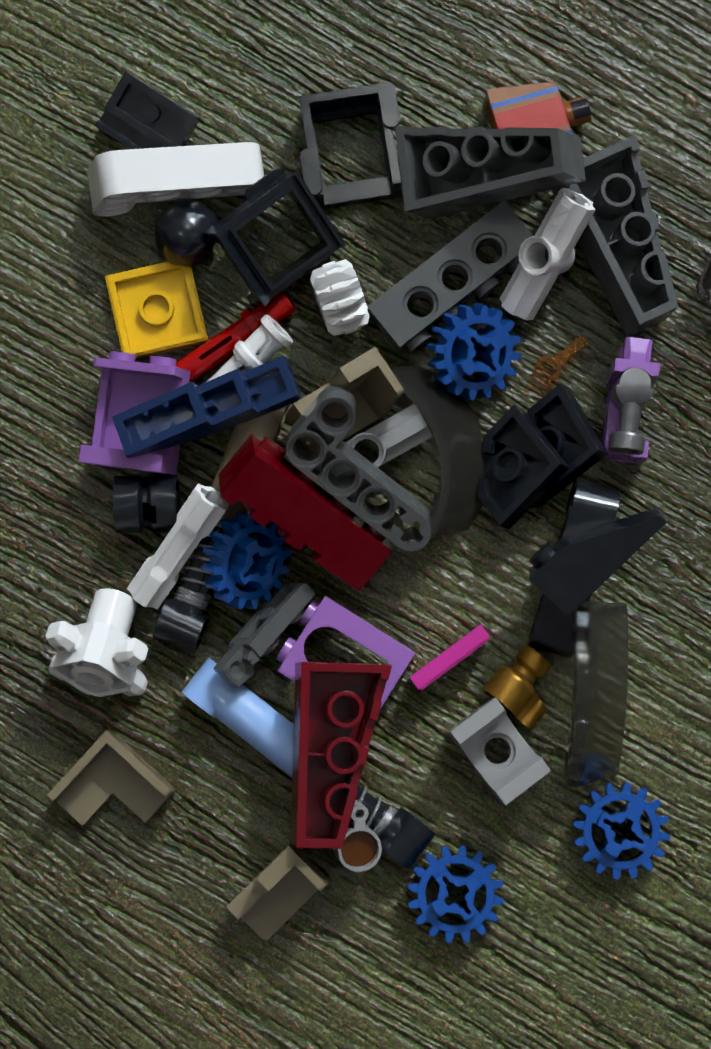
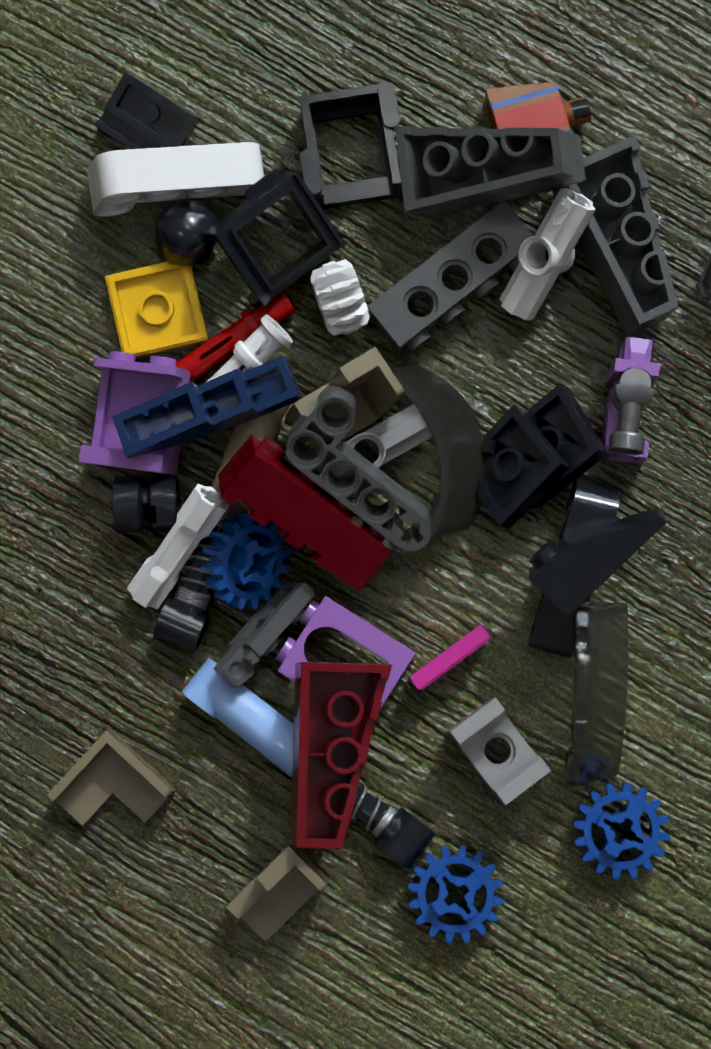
white piece [45,588,148,697] -> none
piece [333,800,382,872] -> none
blue gear [427,303,522,400] -> none
pearl gold piece [482,644,552,731] -> none
clear orange hand [535,334,588,383] -> none

